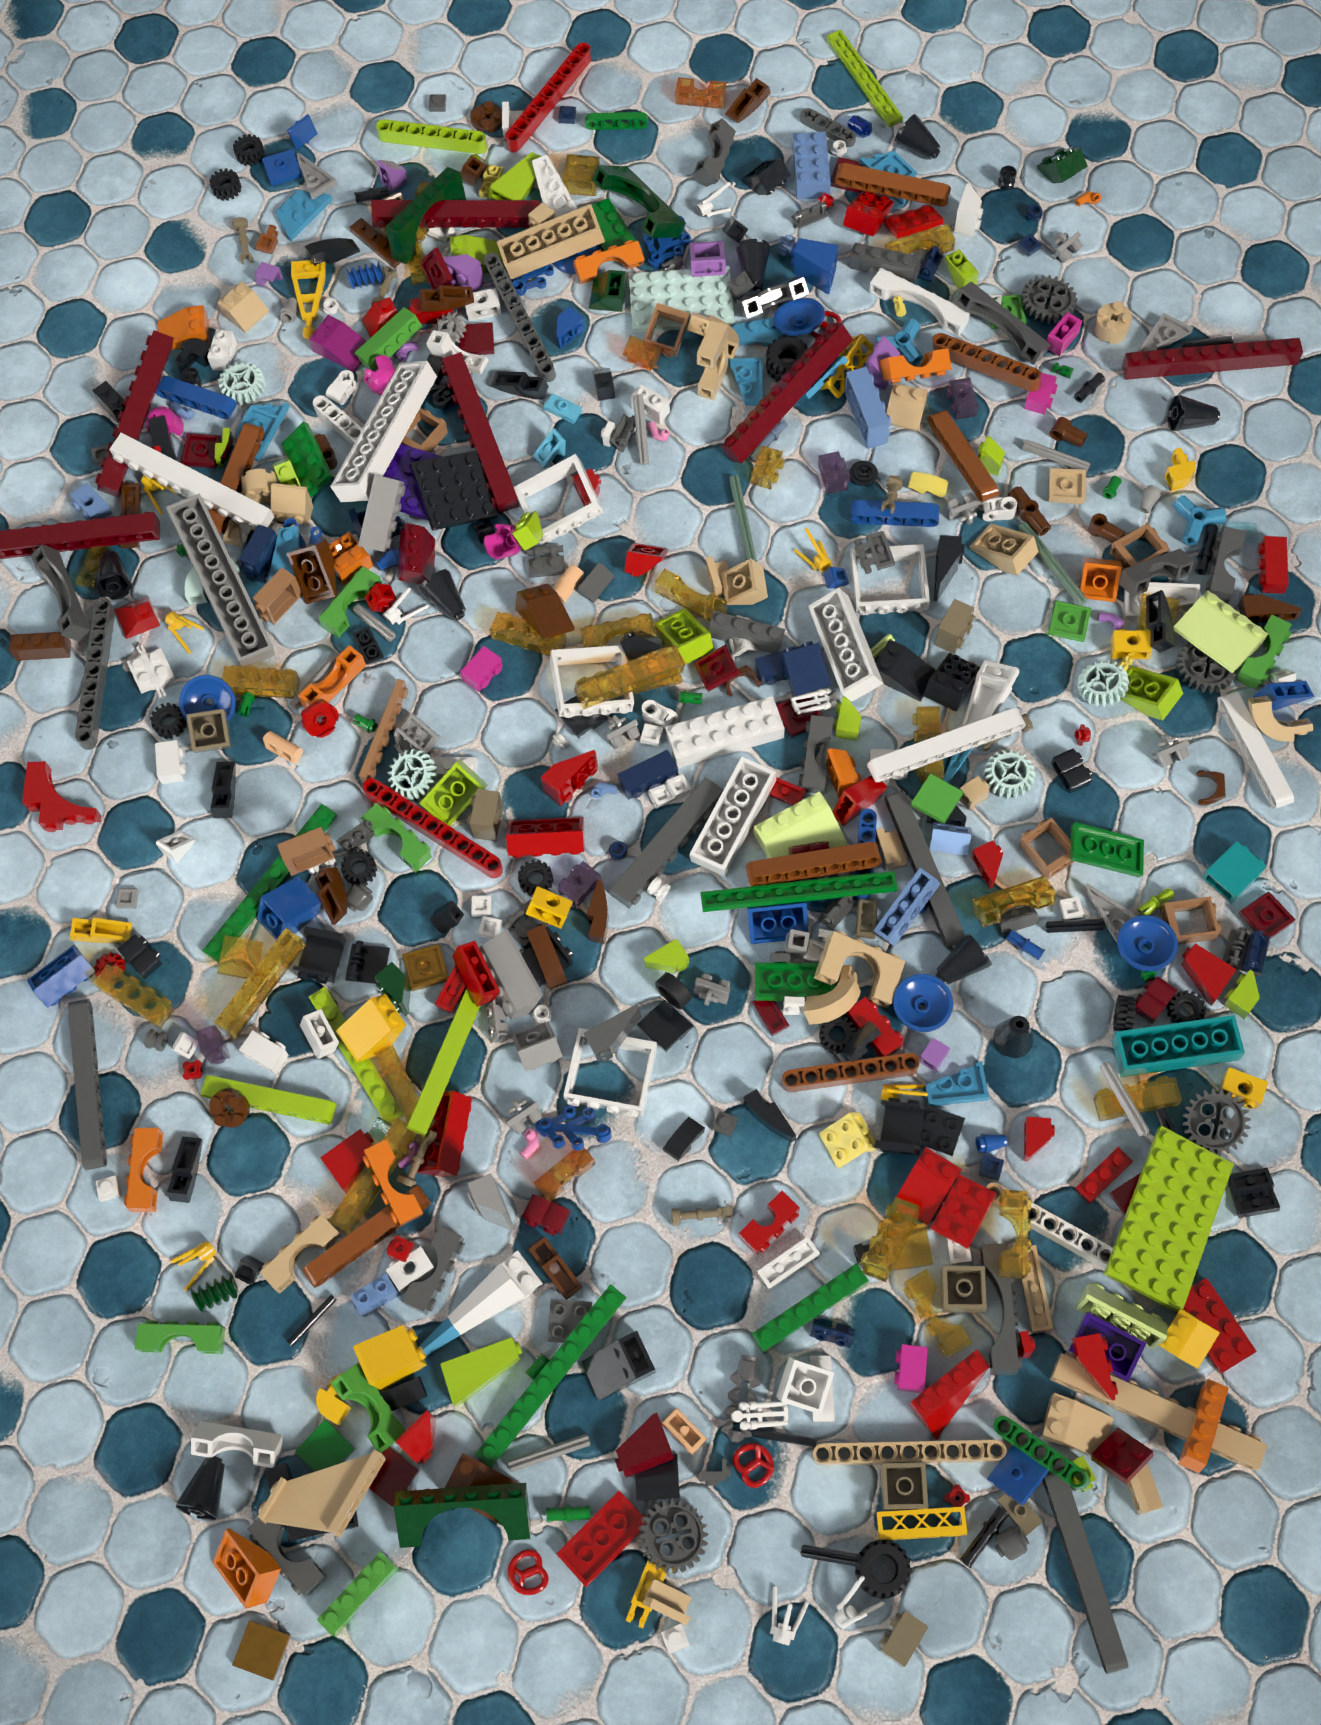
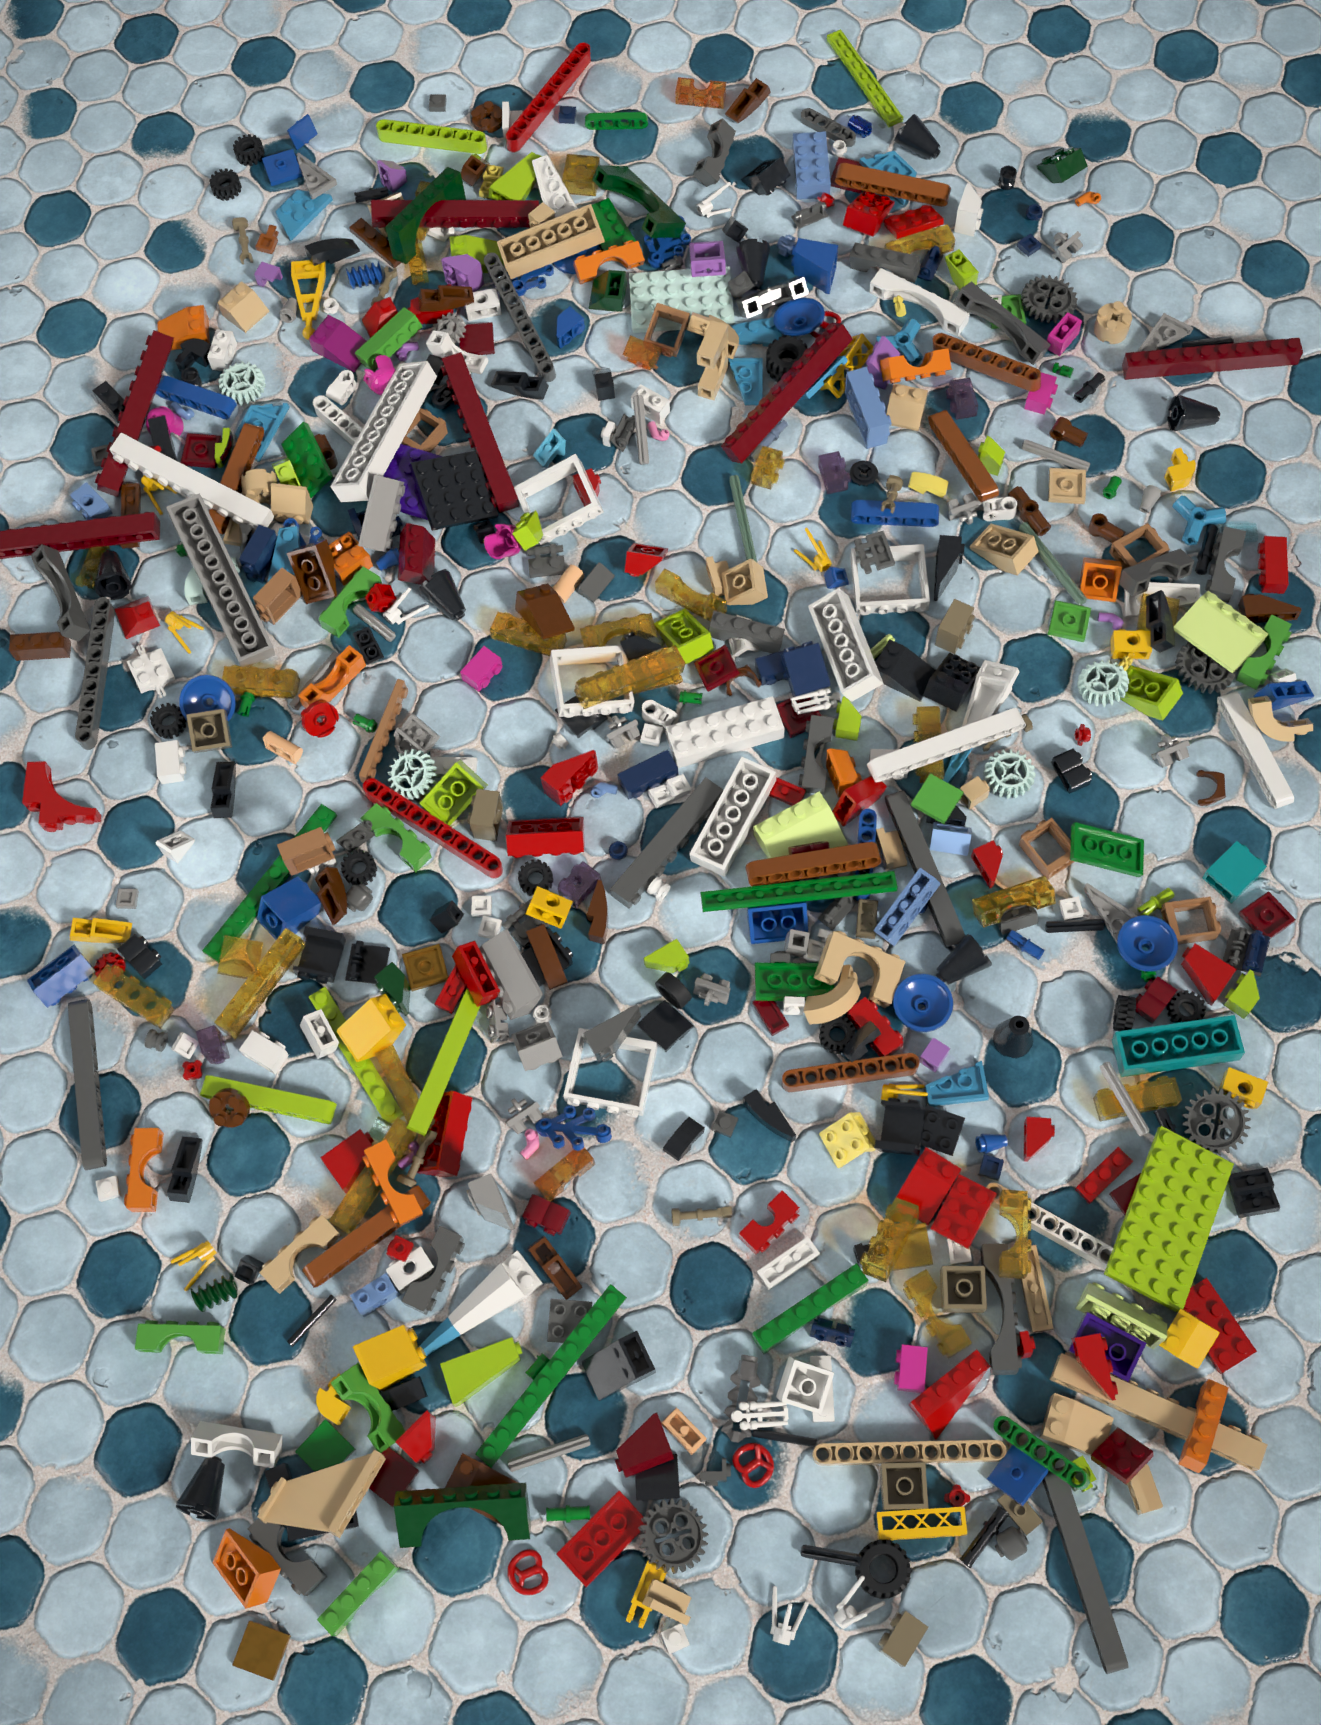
dark red tile [420,248,453,290] -> none
medium azure plate [544,393,583,424] -> none

